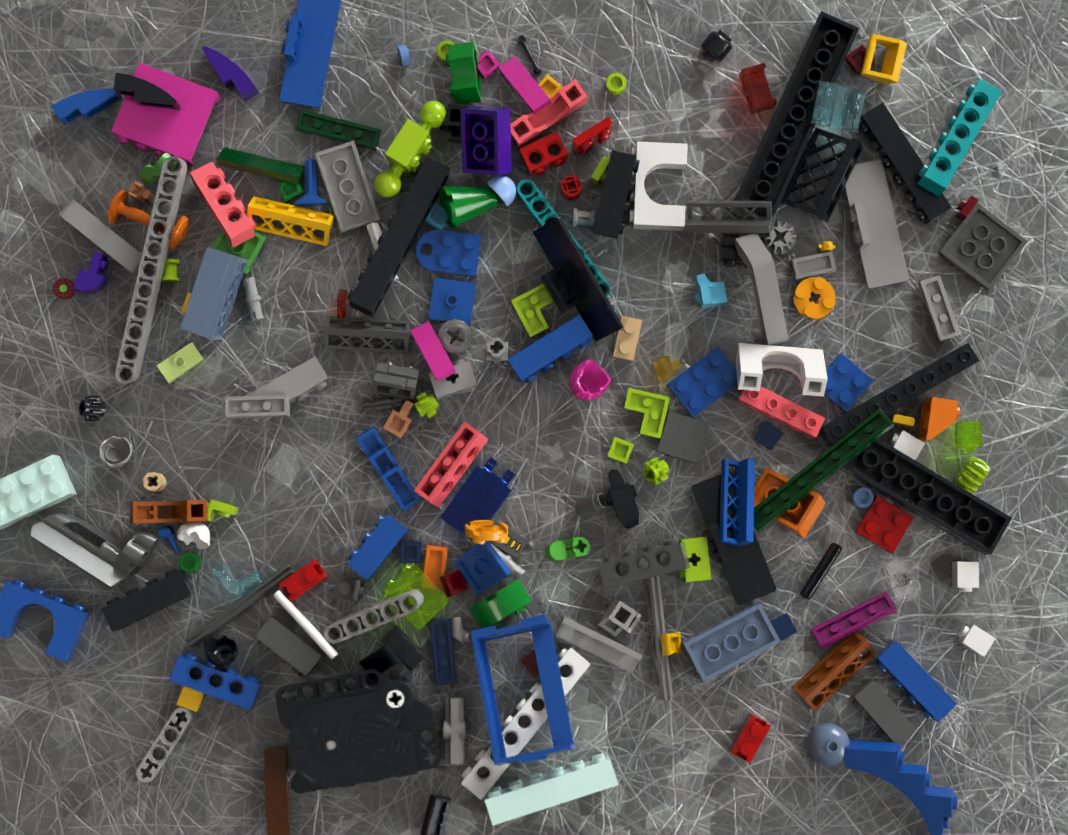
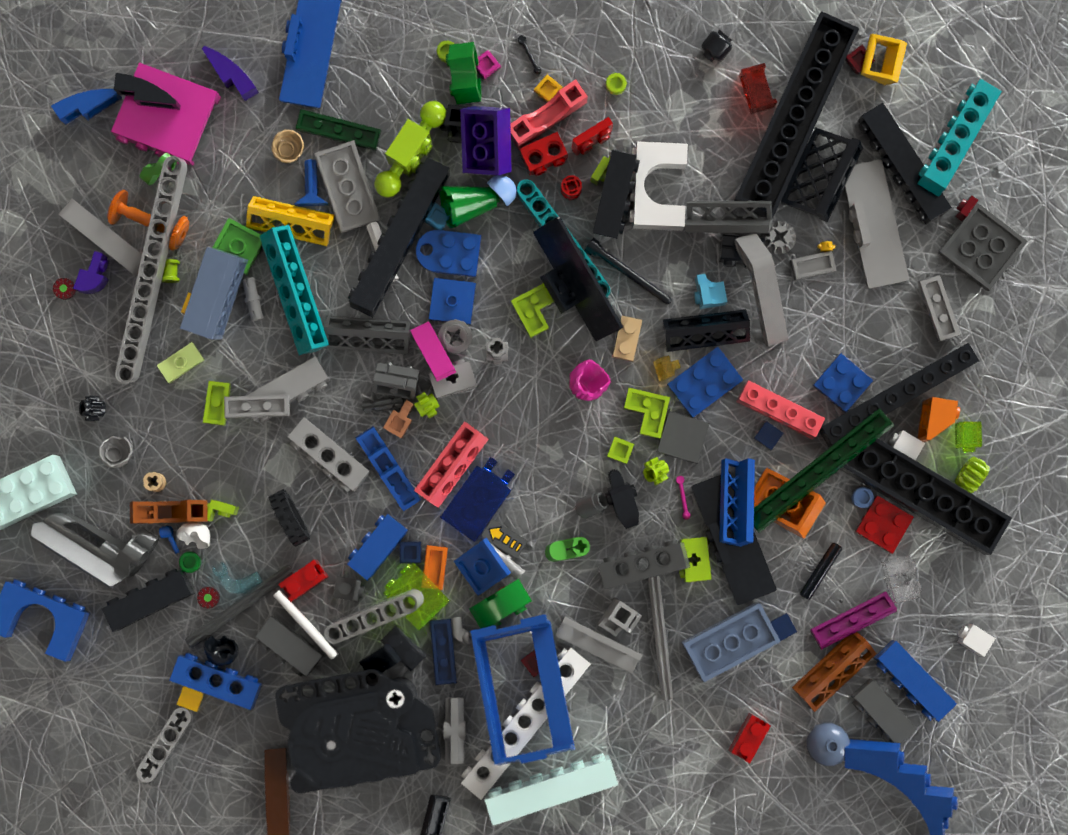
nougat plate [128,181,155,204] -> none
coral brick [190,162,256,247] -> none
dark green tile [217,147,305,184] -> none
green tile [279,181,305,204] -> none
clear red tile [337,289,348,318] -> none
medium blue tile [397,44,410,67] -> none
dark red plate [440,570,469,597] -> none
light orange plate [465,520,508,544] -> none
dark pink tile [498,56,551,114] -> none
blue brick [508,315,593,383] -> none
light grey bush [573,208,595,229] -> none
yellow tile [661,632,682,656] -> none
white arch [736,343,827,397] -> none
light orange plate [792,277,836,320] -> none
clear light blue panel [811,81,866,133] -> none
yellow tile [889,414,915,428] -> none
white brick [952,562,979,592] -> none
none -> dark red tile [197,587,220,609]
none -> lime plate [203,381,231,426]
none -> teal brick [259,225,329,356]
none -> black tyre [269,489,310,547]
none -> tan hair [271,129,304,163]
none -> light grey brick [288,417,371,492]
none -> black piece [584,237,672,304]
none -> black fence [663,309,750,352]
none -> dark pink hinge [676,476,691,520]

